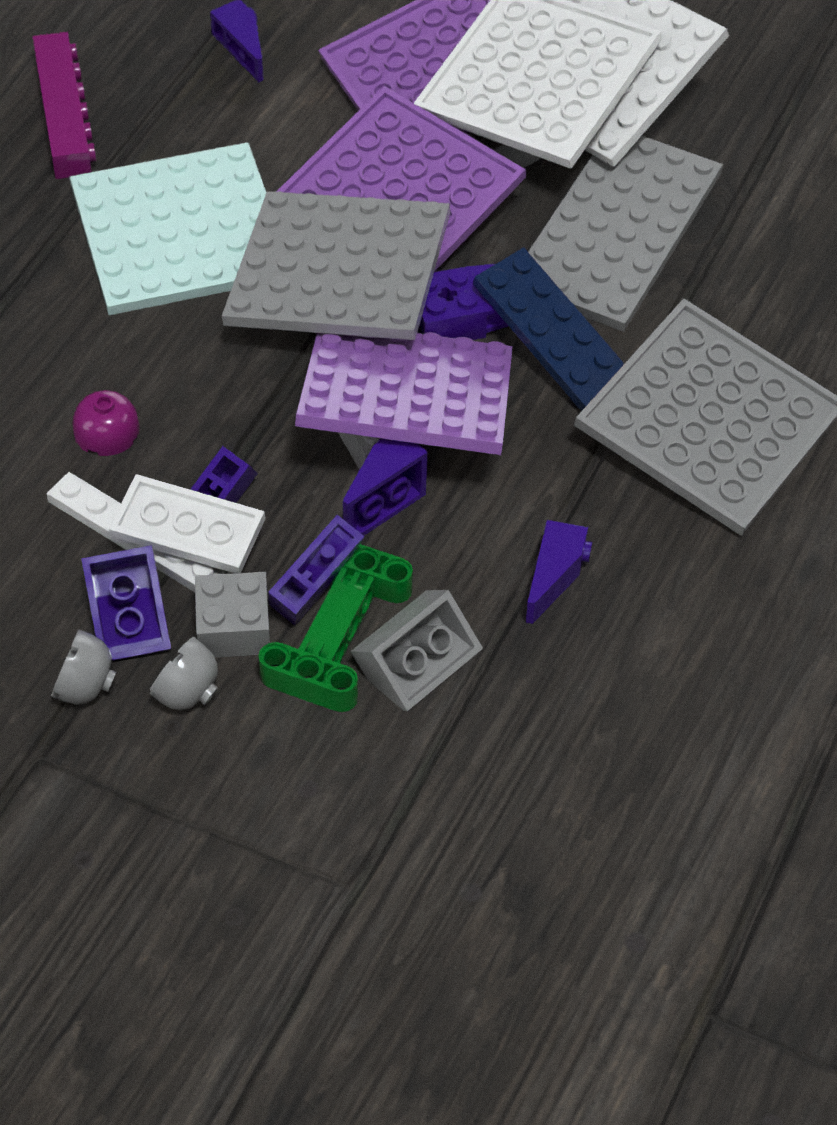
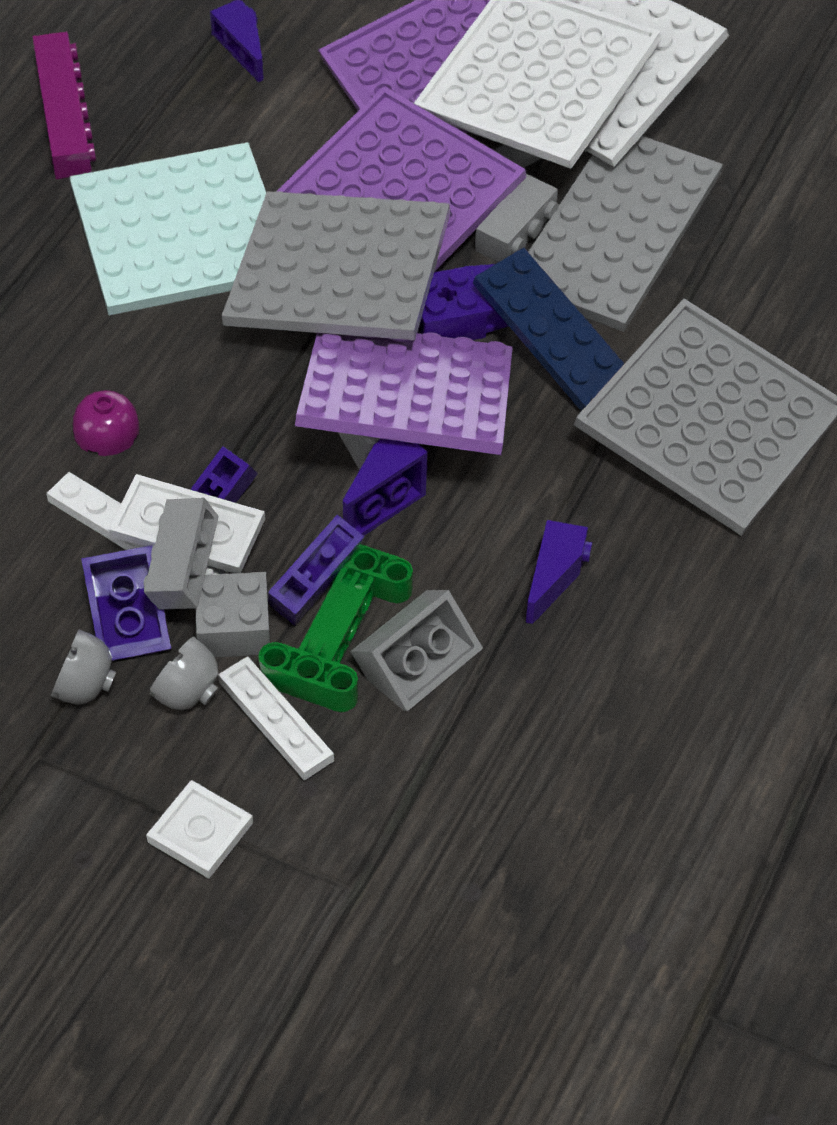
none -> light grey brick [144,498,219,609]
none -> white plate [146,780,253,878]
none -> white plate [218,656,334,781]
none -> light grey brick [475,174,559,262]

